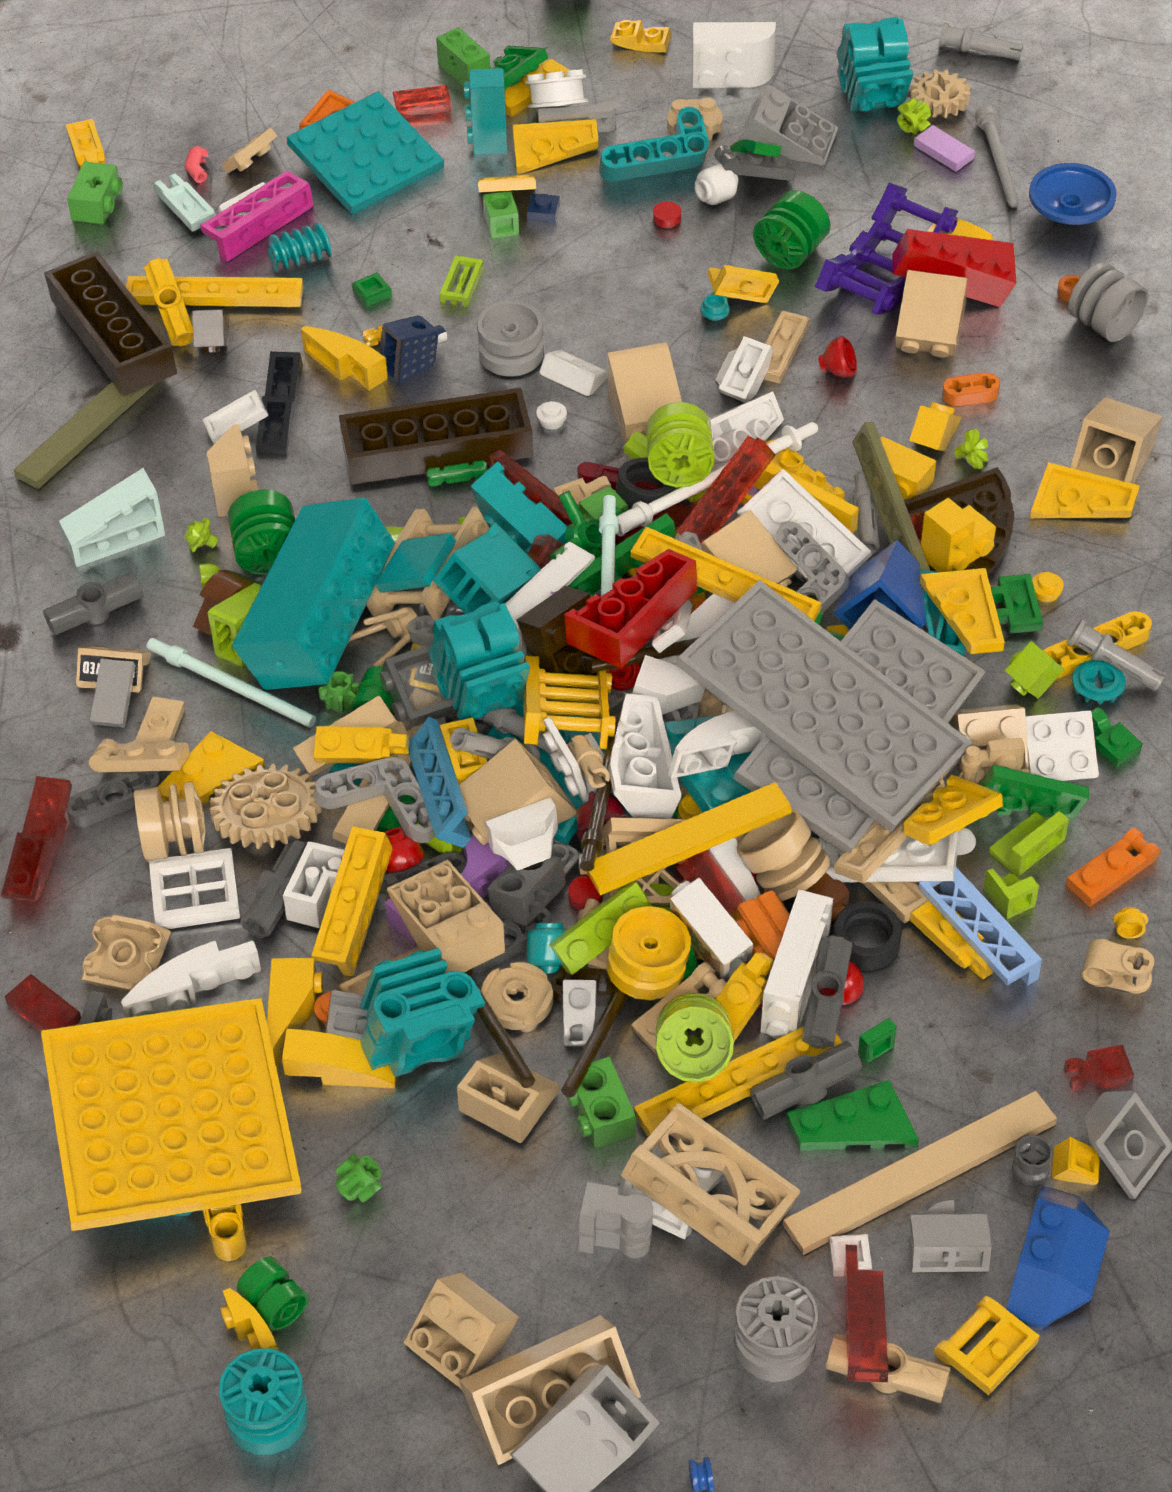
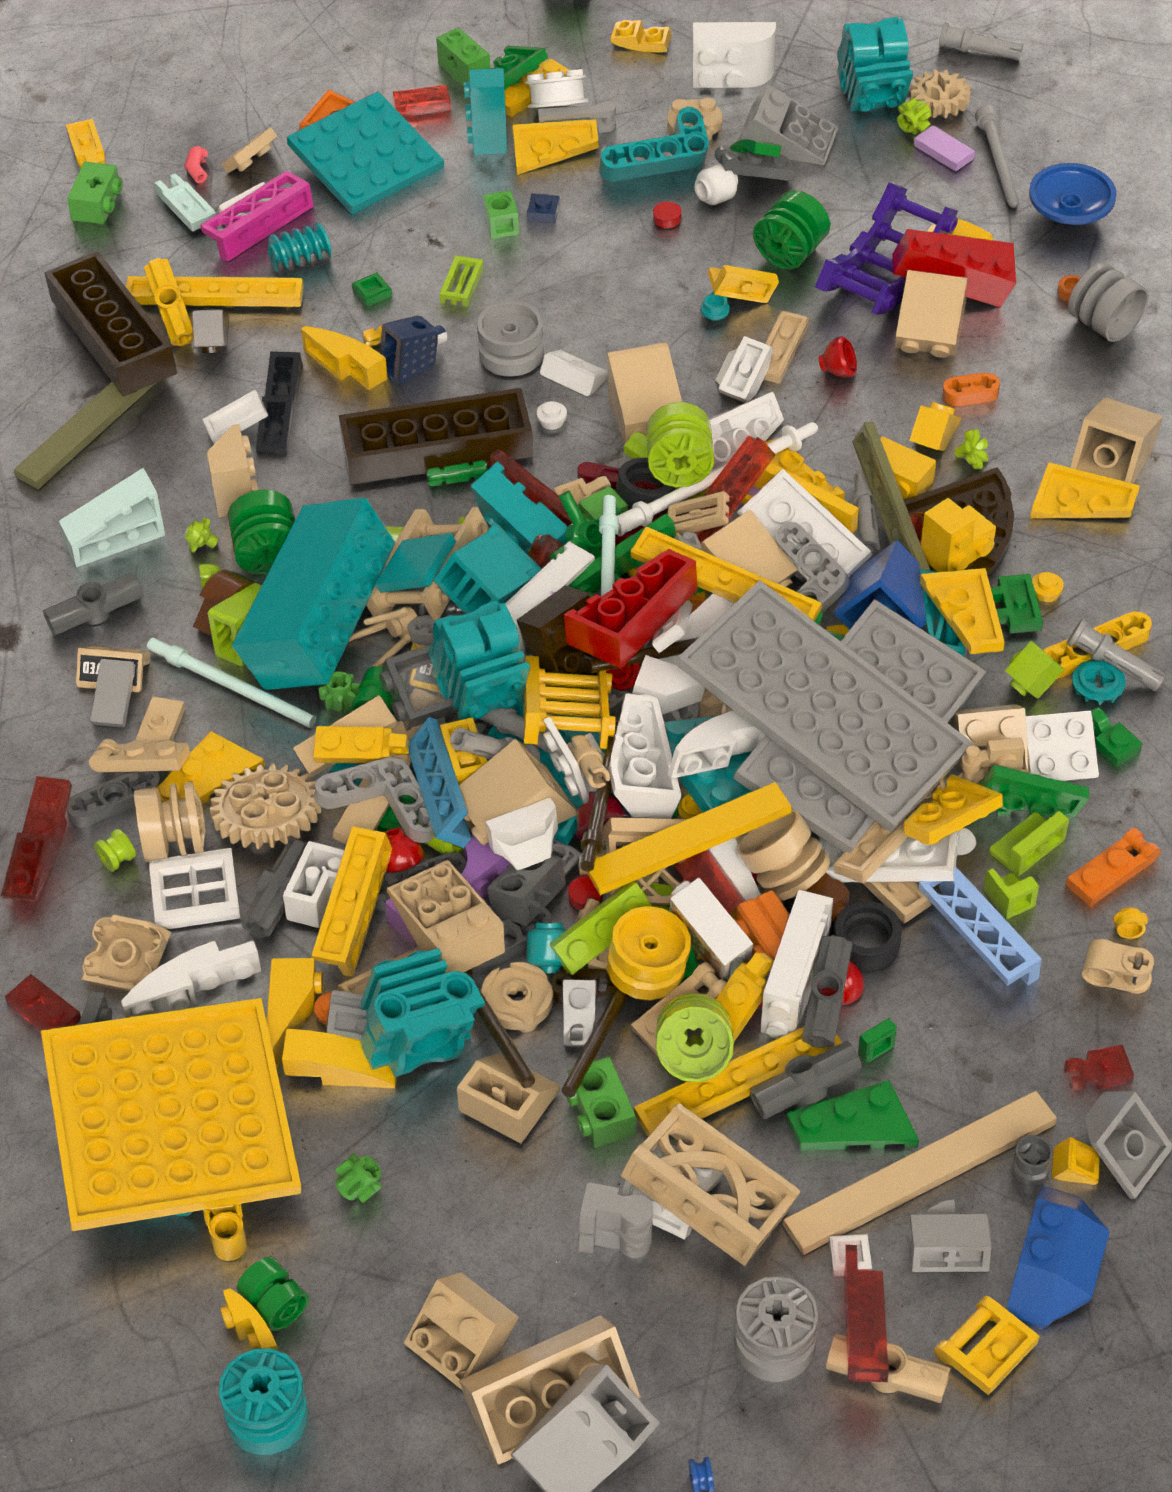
yellow tile [478,175,536,192] -> none
yellow hinge [910,901,994,980] -> none
none -> lime wheel [93,828,136,872]
none -> tan tile [668,491,730,535]

